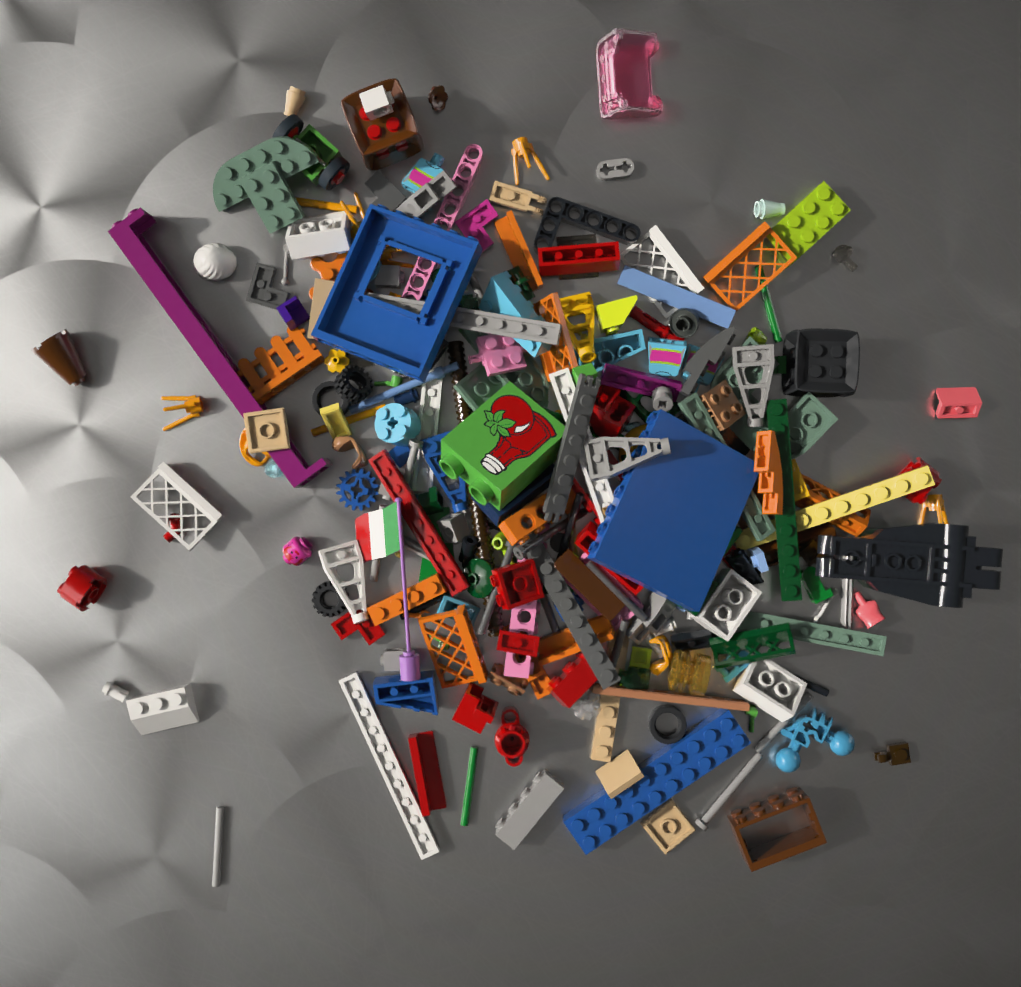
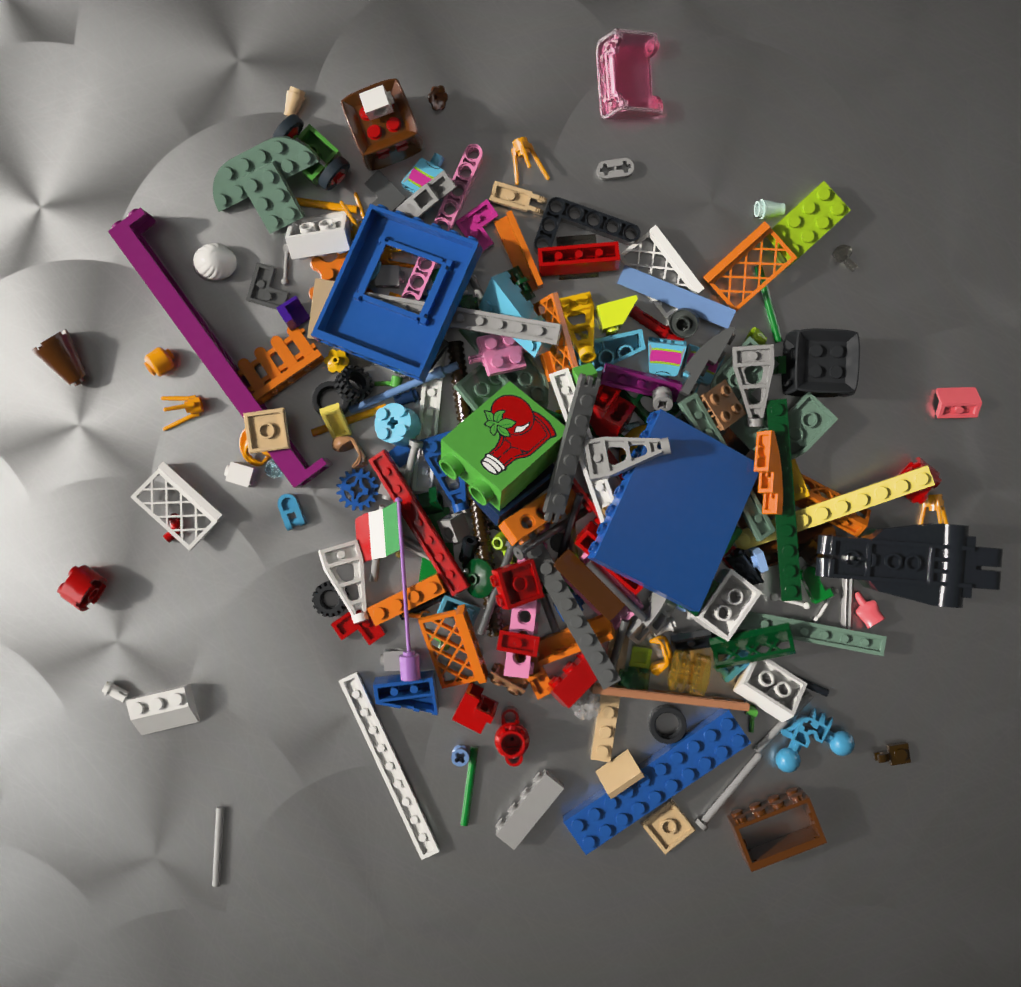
dark pink head [282,537,312,566] -> none
red panel [408,730,447,817] -> none
none -> light orange head [144,347,175,377]
none -> white brick [224,462,258,487]
none -> dark azure plate [277,494,307,531]
none -> medium blue bush [451,745,469,767]
none -> white hinge [770,593,811,610]

